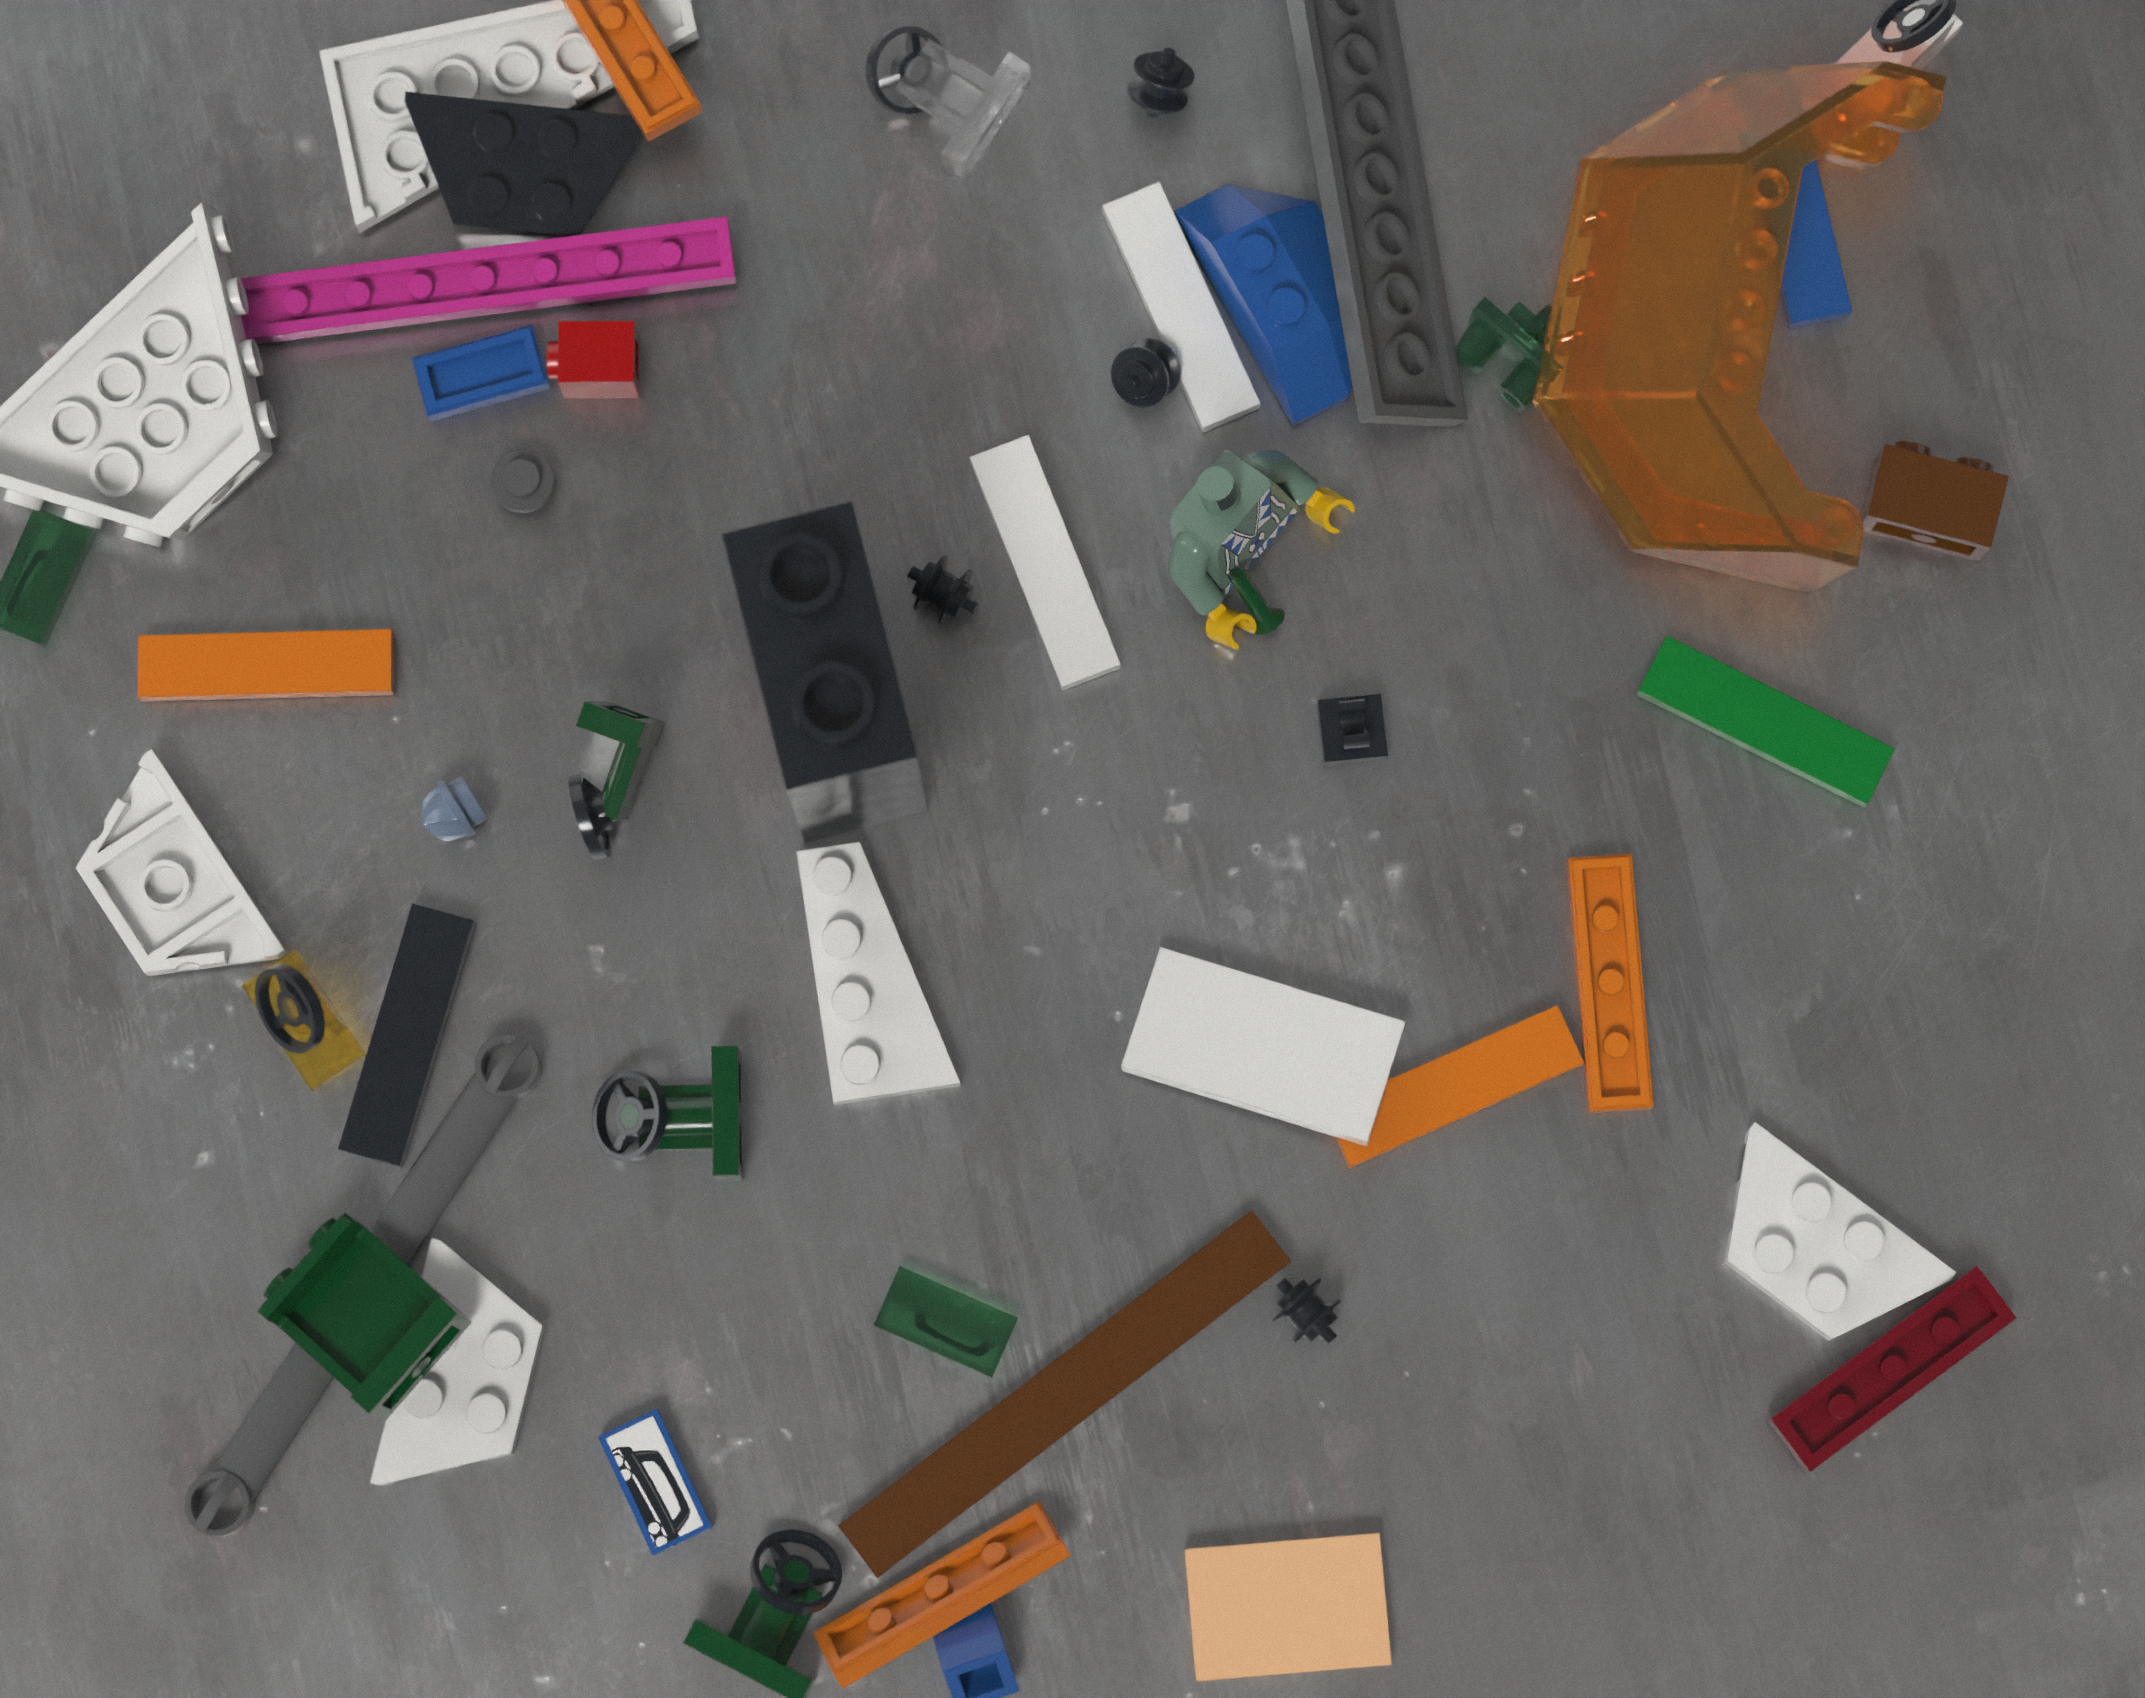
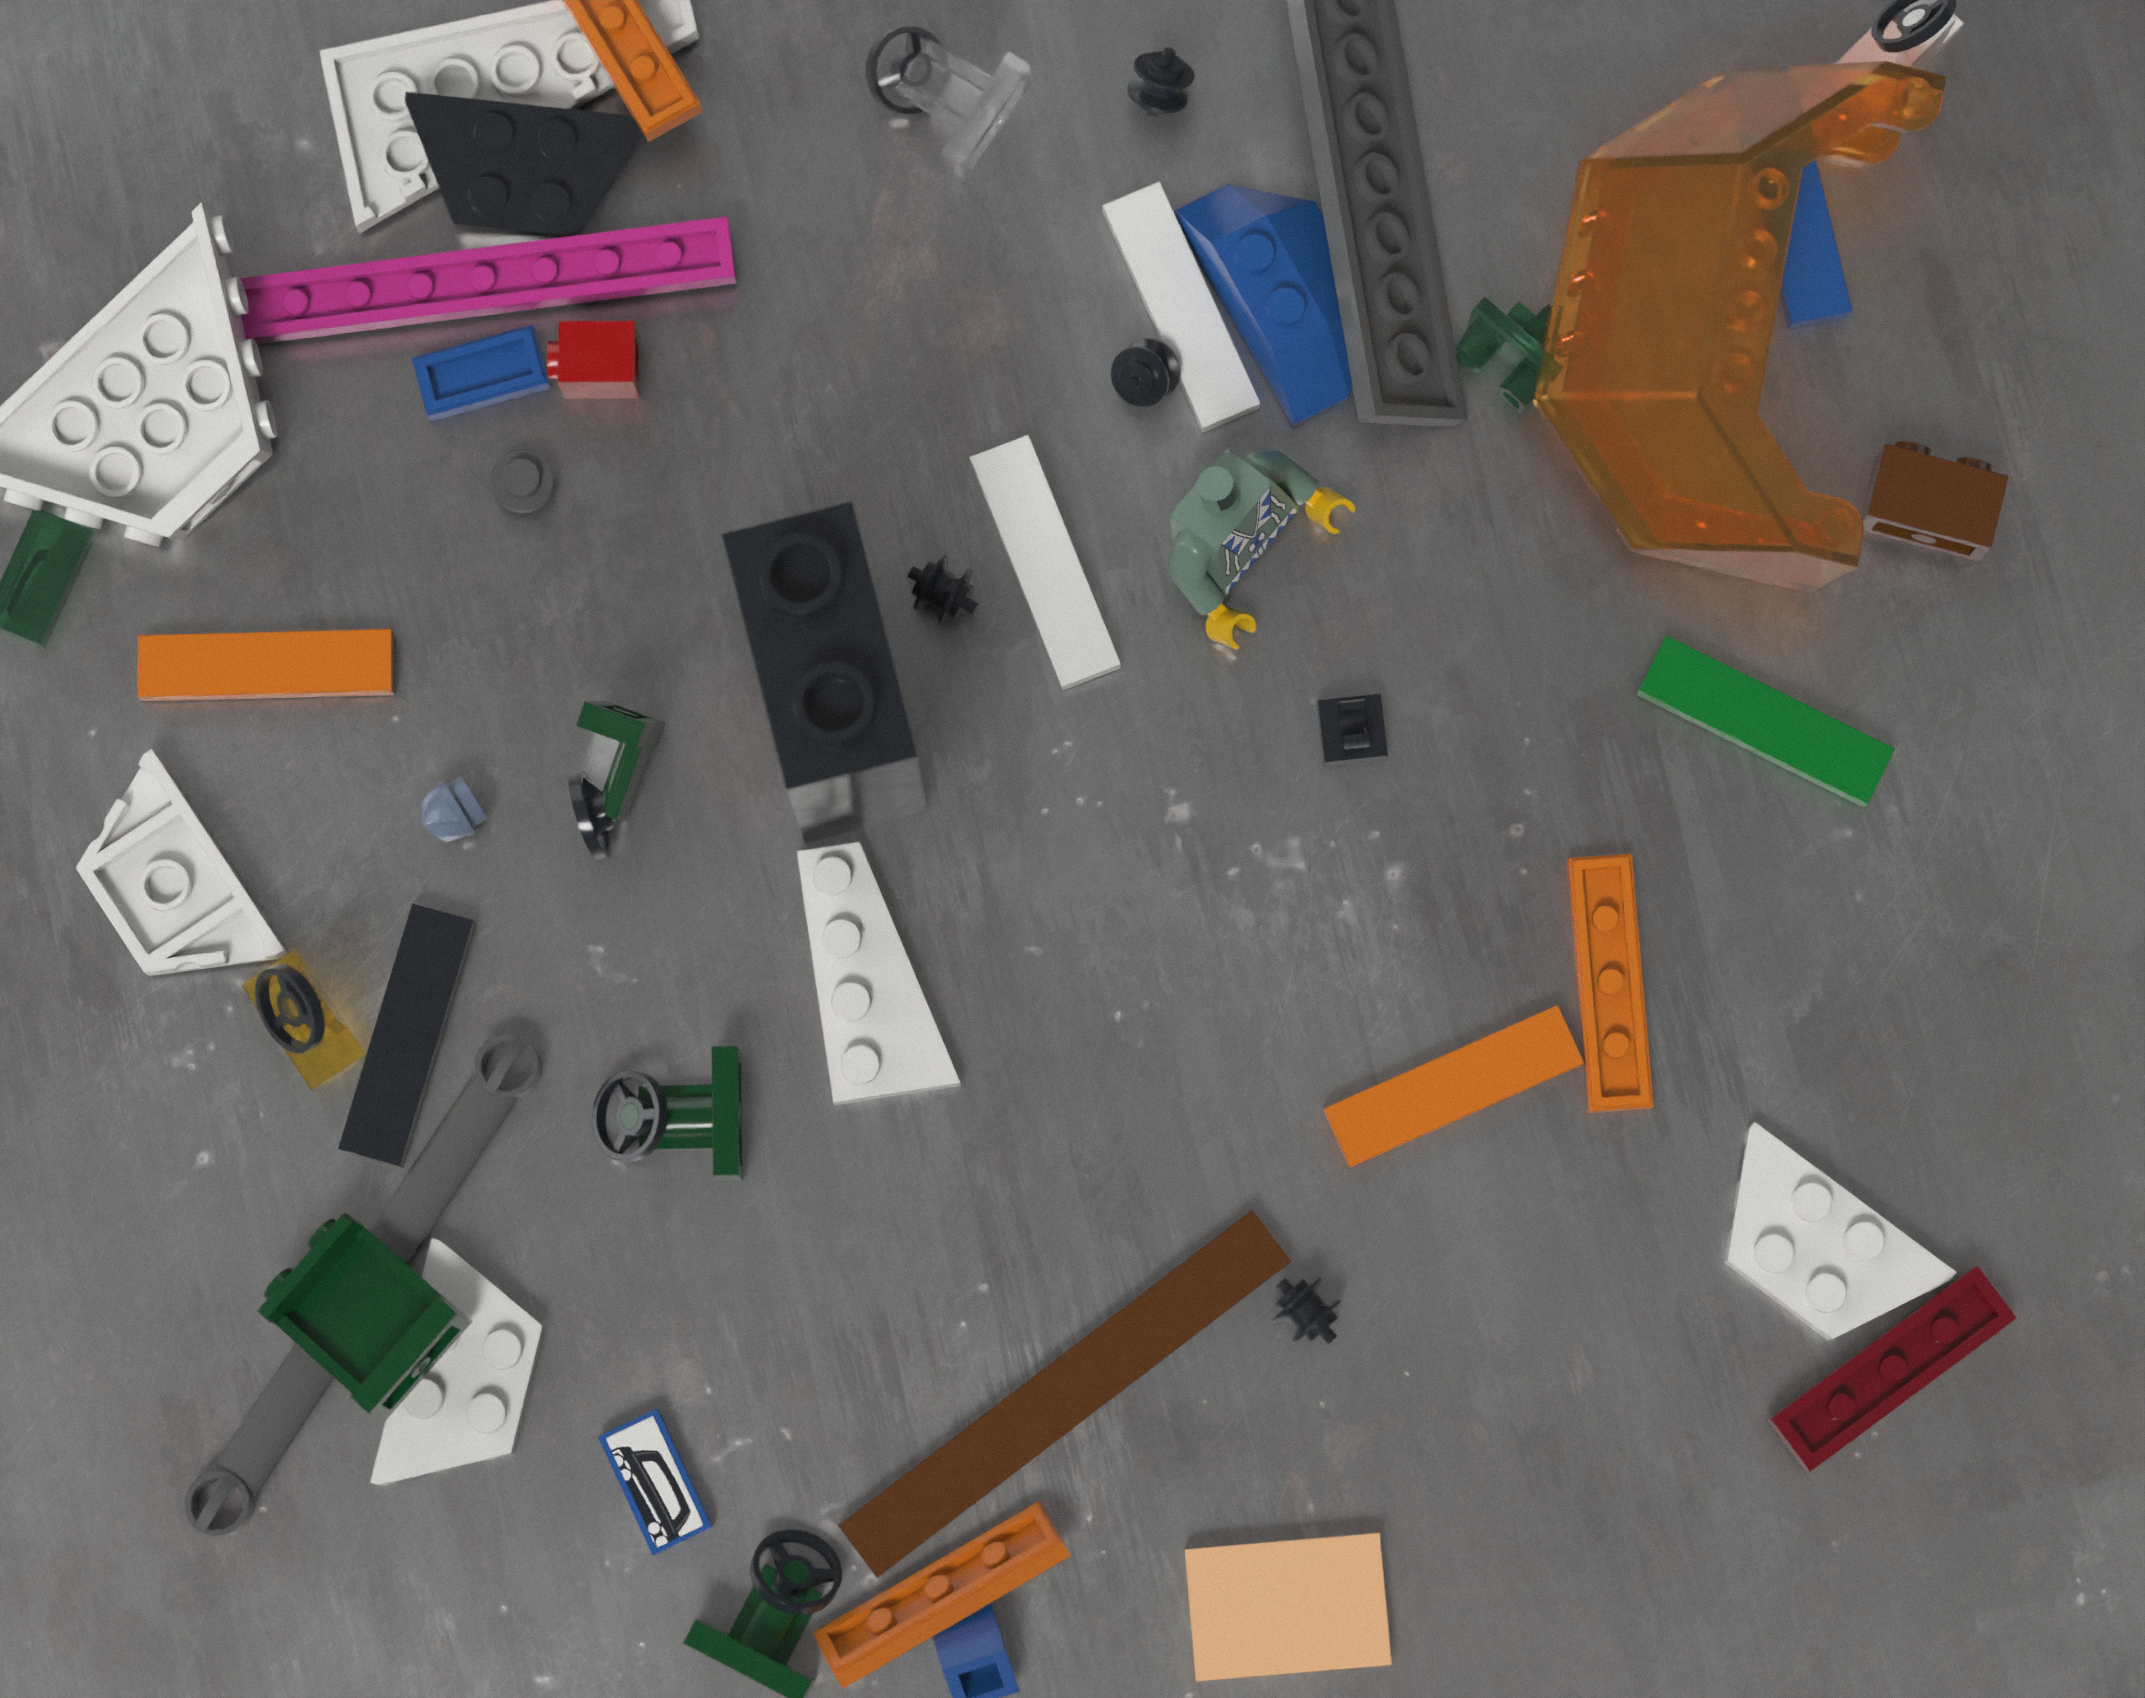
clear green tile [874,1266,1018,1379] -> none
white tile [1121,947,1406,1146] -> none
dark green piece [1228,566,1285,635] -> none

